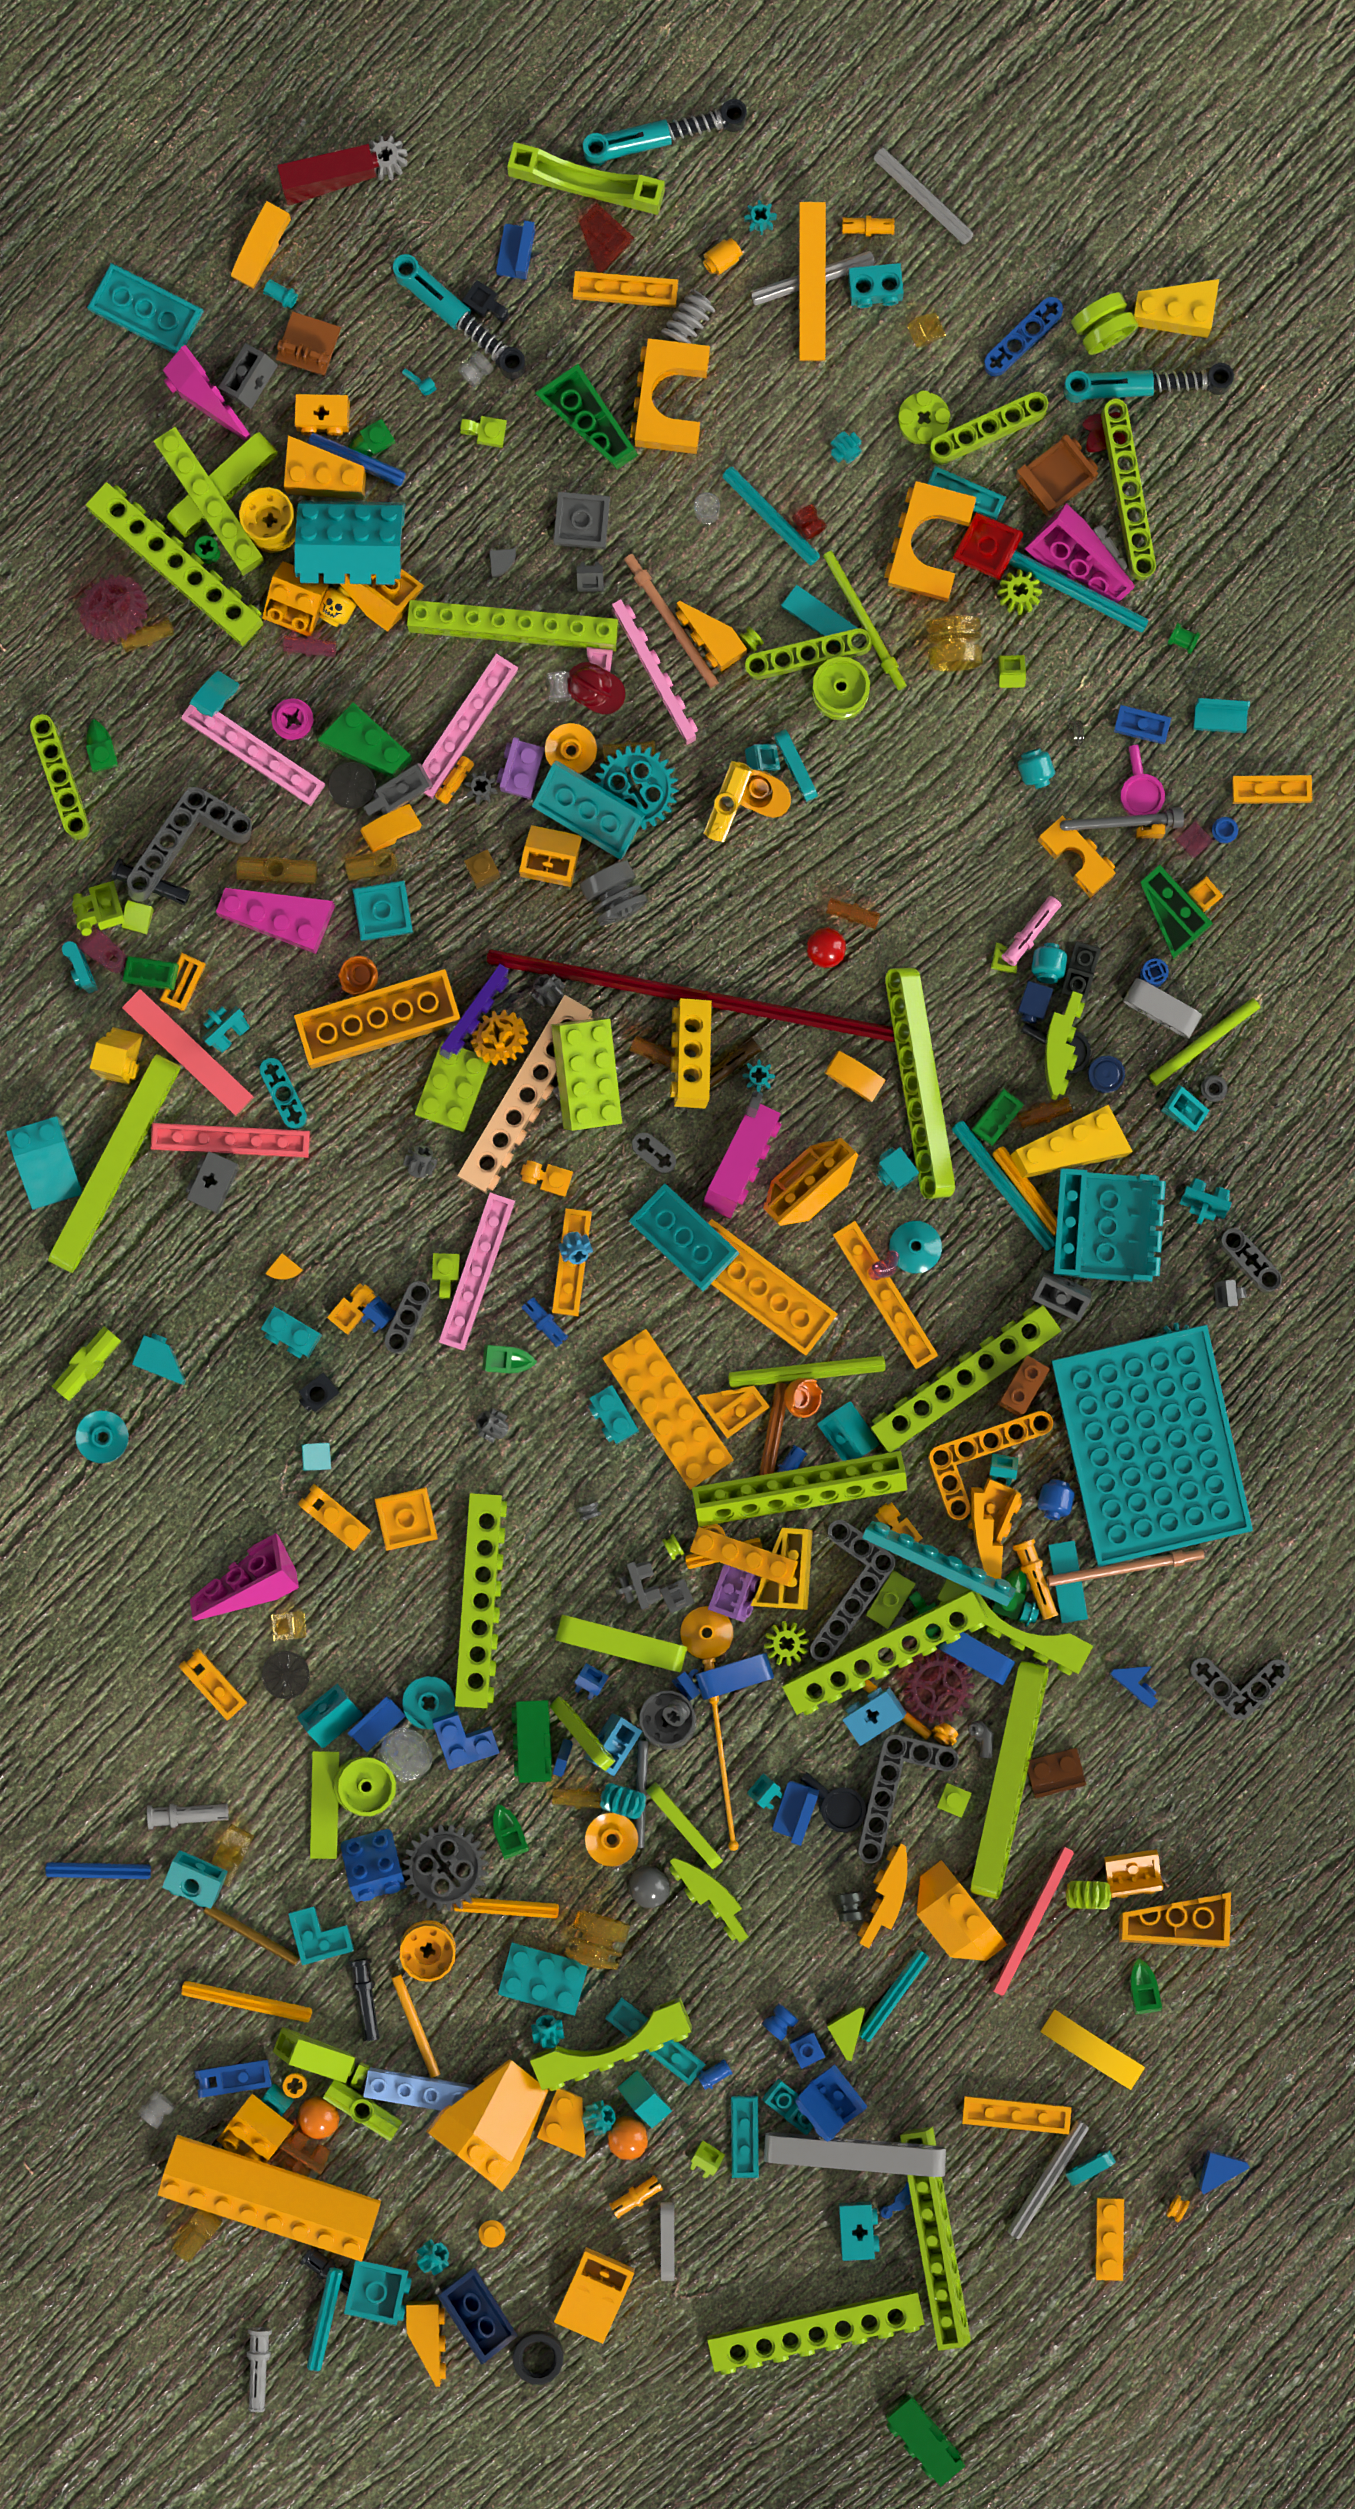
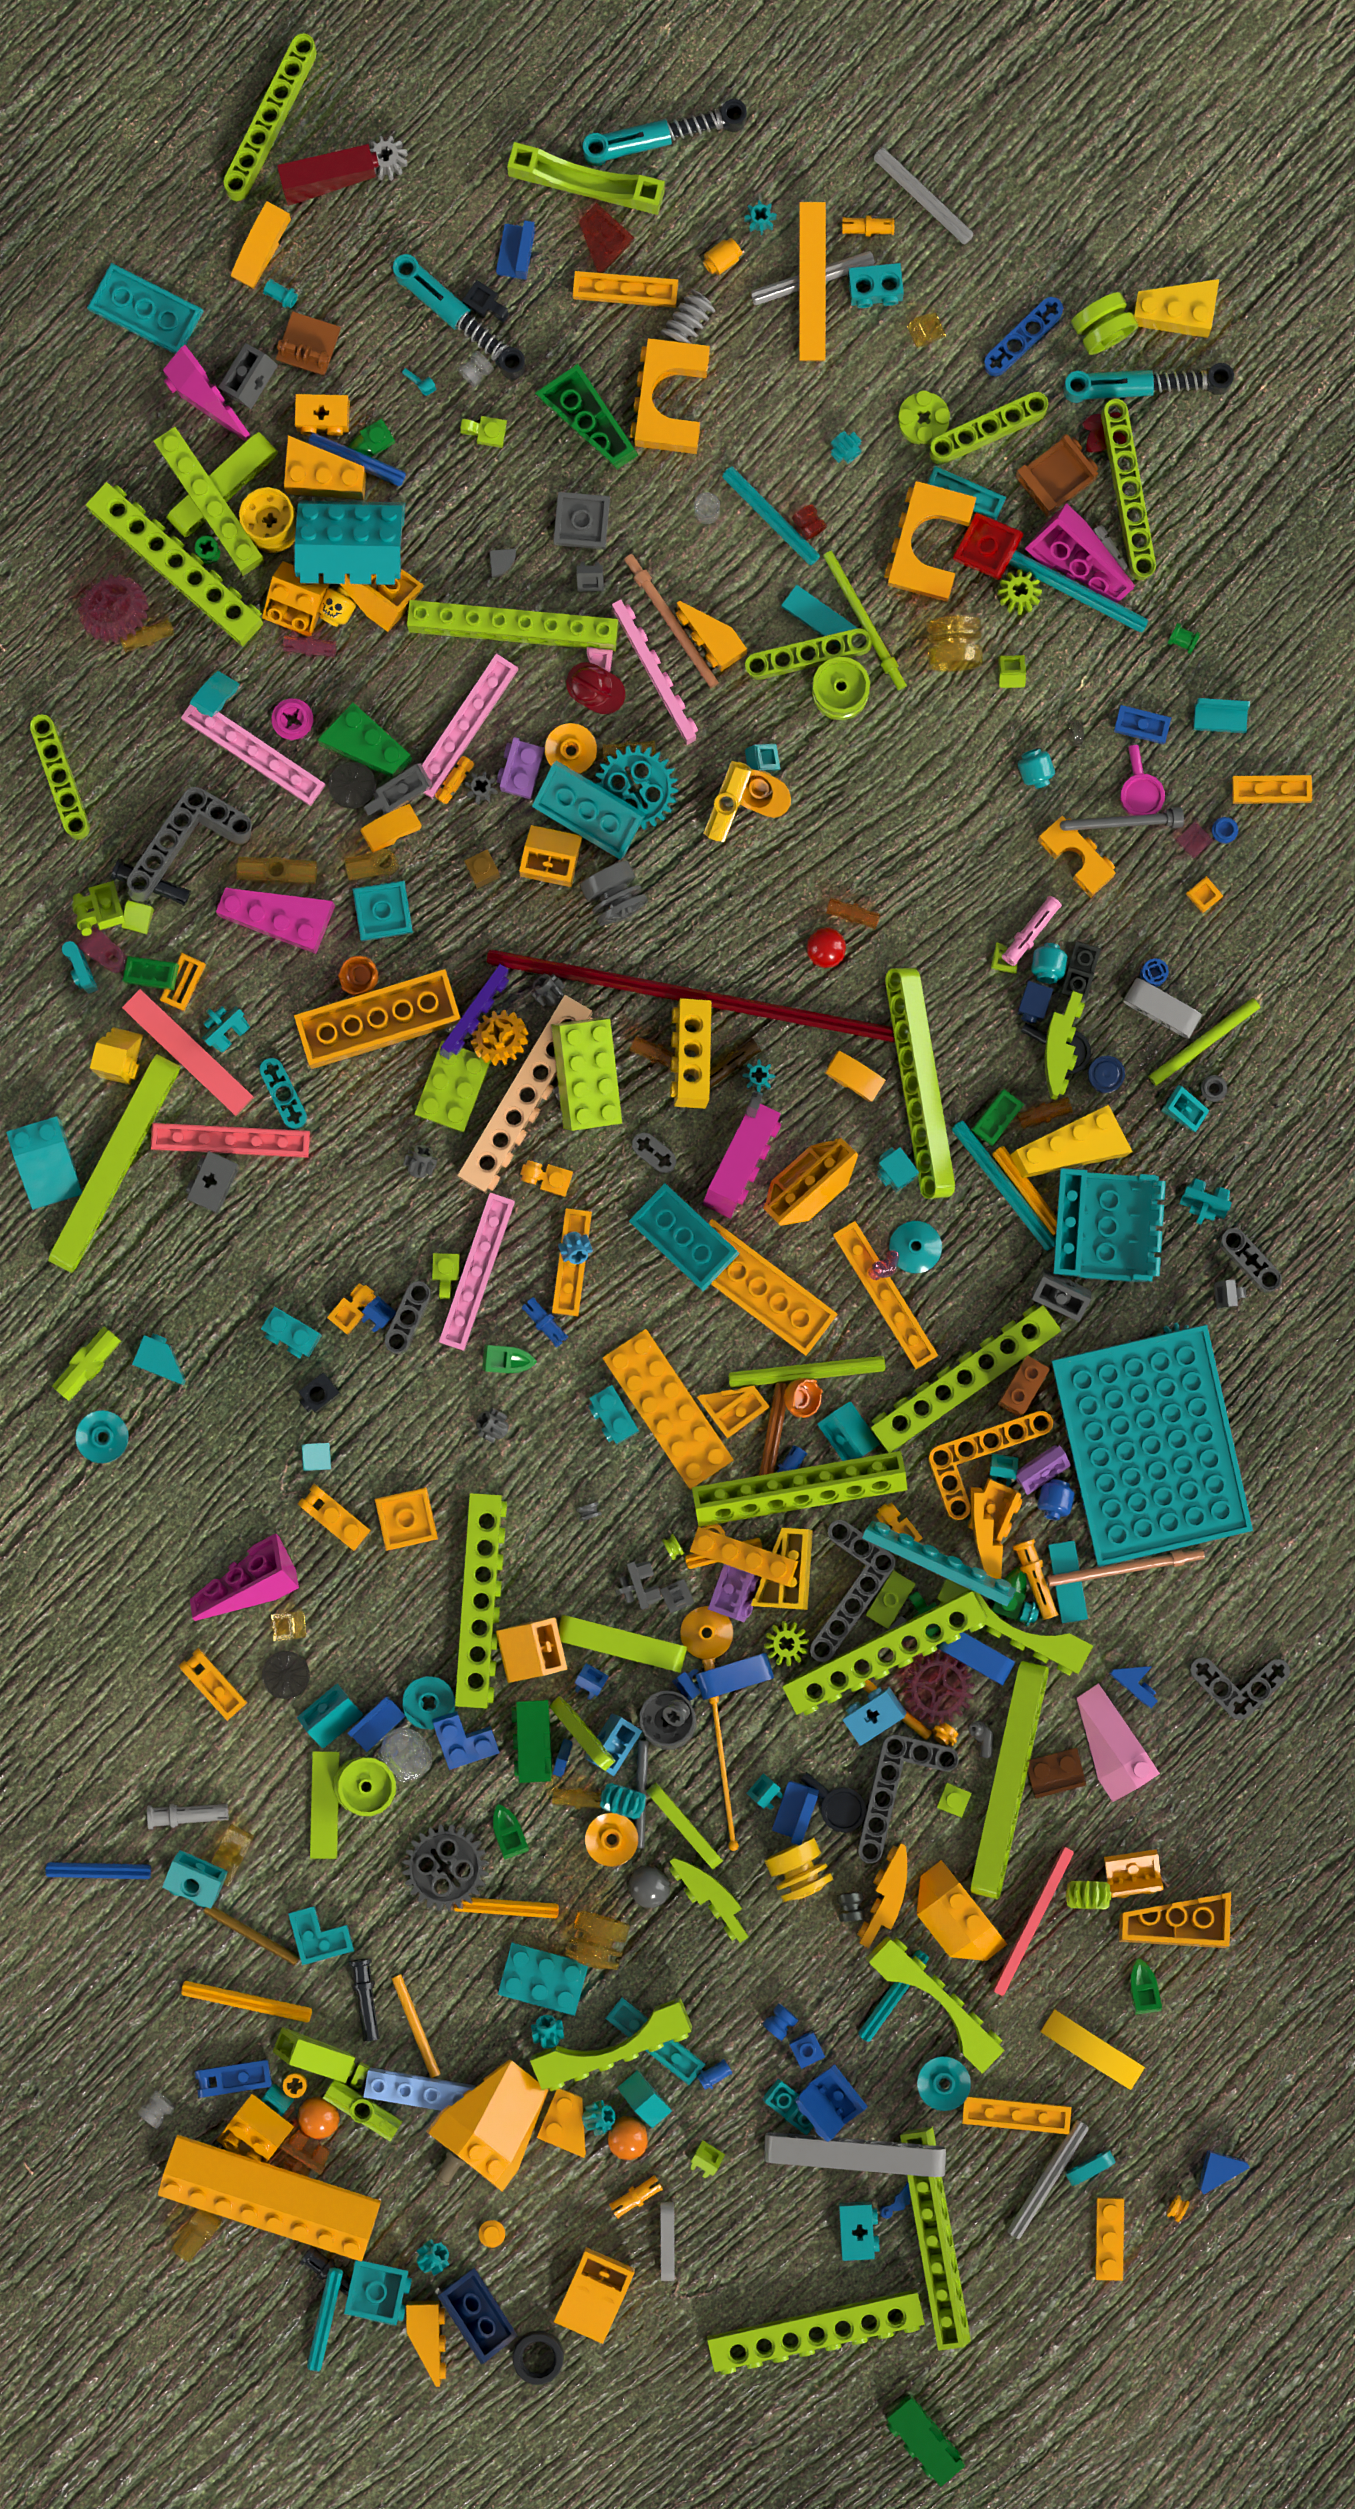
green plate [86,719,119,773] -> none
light grey pin [247,2327,272,2412] -> none
light orange tile [265,1253,303,1280] -> none
blue bracket [340,1829,407,1902] -> none
light orange wheel [399,1920,456,1982] -> none
clear bush [546,671,571,702] -> none
teal tile [731,2095,759,2178] -> none
lime bush [739,626,764,652] -> none
teal beam [773,729,818,802] -> none
lime slope [827,2005,865,2061] -> none
light orange tile [1136,824,1165,839] -> none
green wedge [1140,865,1213,959] -> none
none -> lime beam [223,33,317,201]
none -> dark tan pin [435,2150,466,2185]
none -> light orange slope [496,1617,567,1683]
none -> yellow wheel [764,1837,833,1902]
none -> lime arch [865,1936,1005,2074]
none -> teal dish [917,2057,971,2111]
none -> medium lavender bracket [1016,1445,1071,1495]
none -> bright pink wedge [1076,1683,1160,1802]

